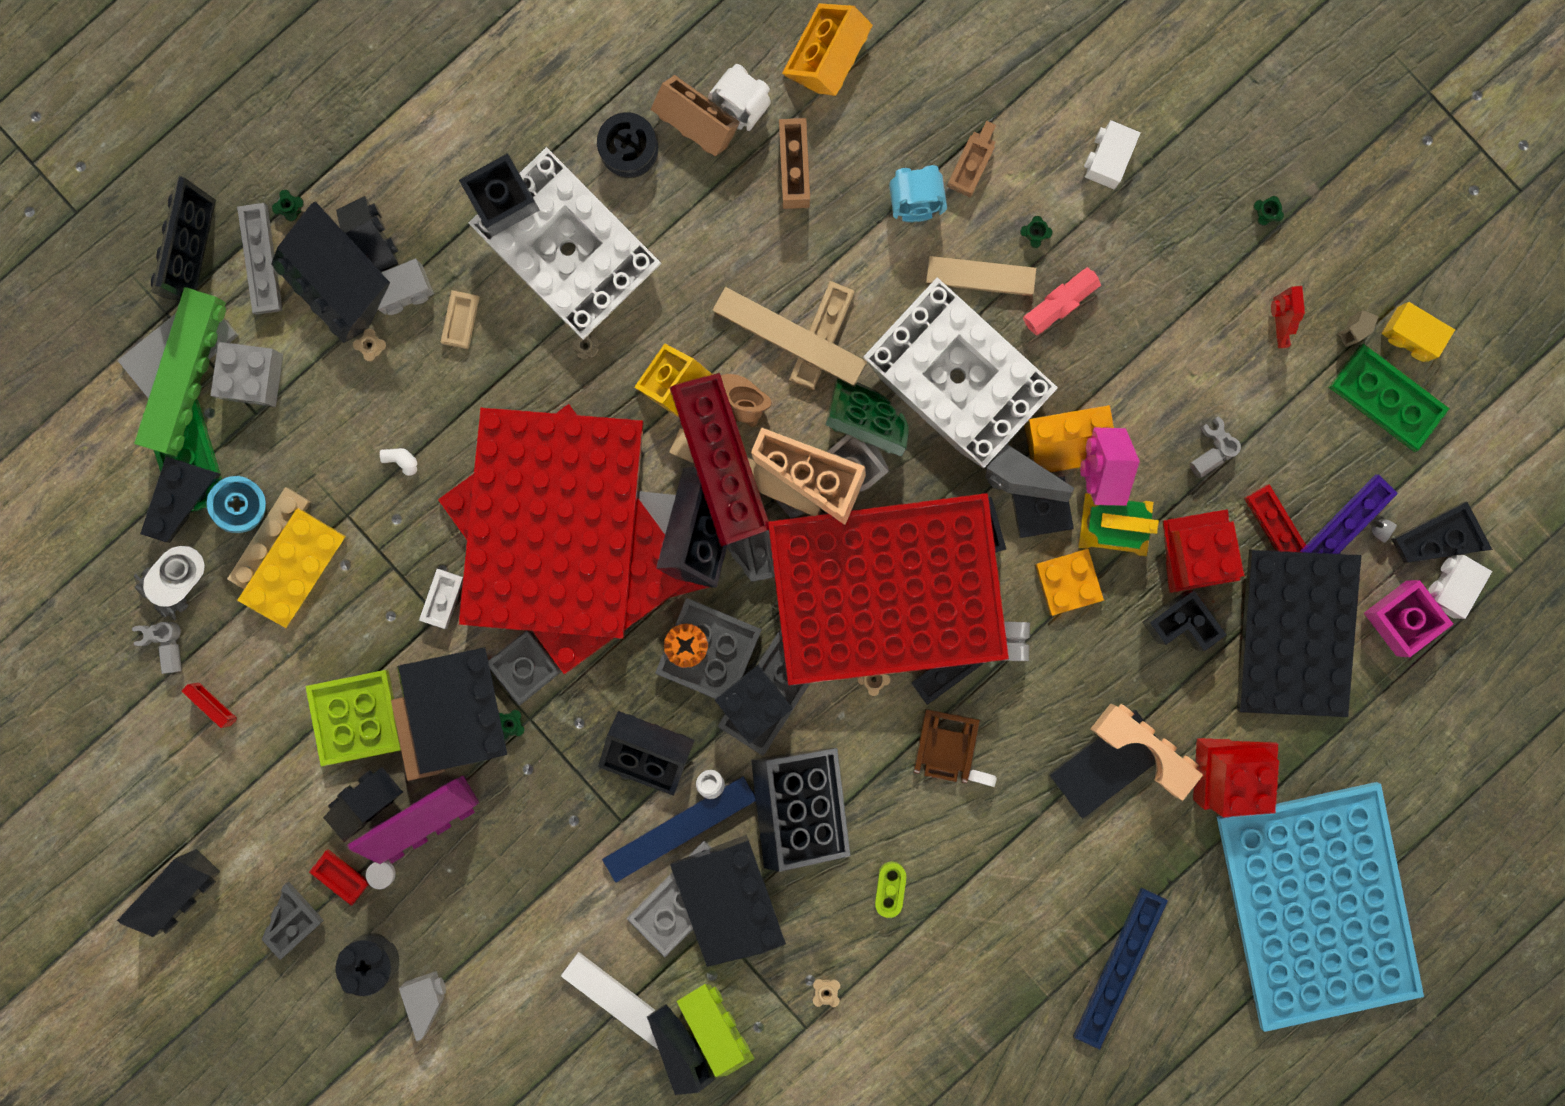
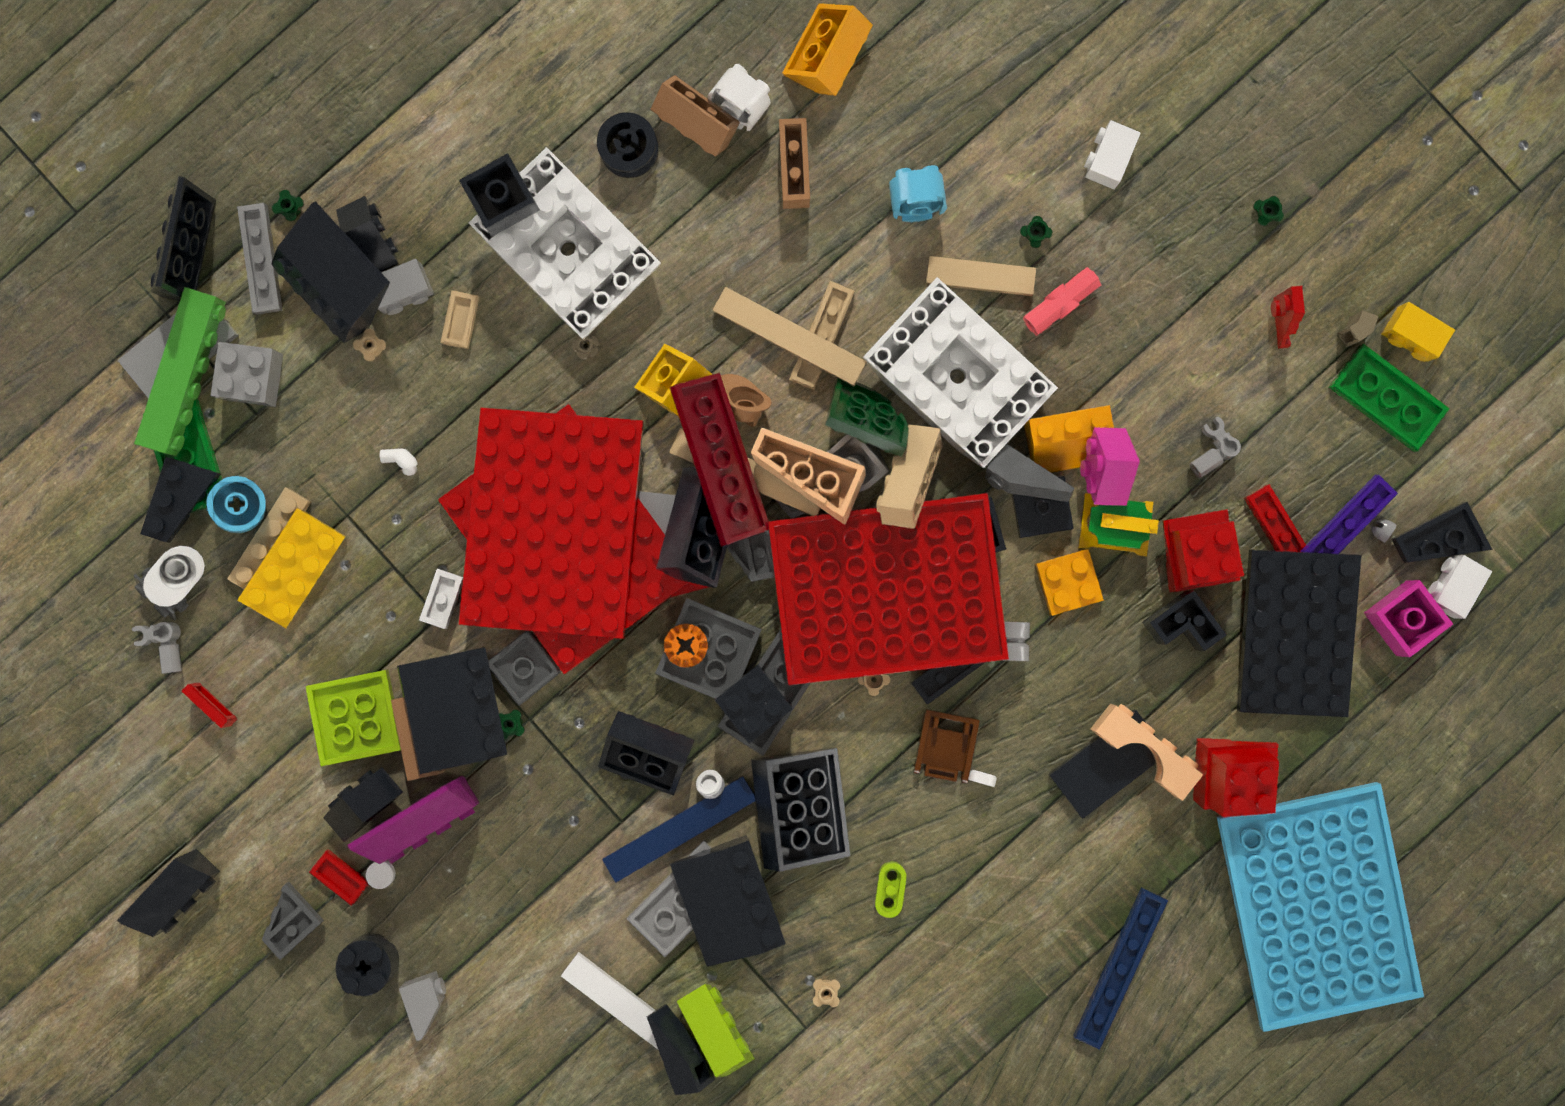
medium nougat hinge [946,121,996,198] -> none
none -> tan brick [877,425,942,529]

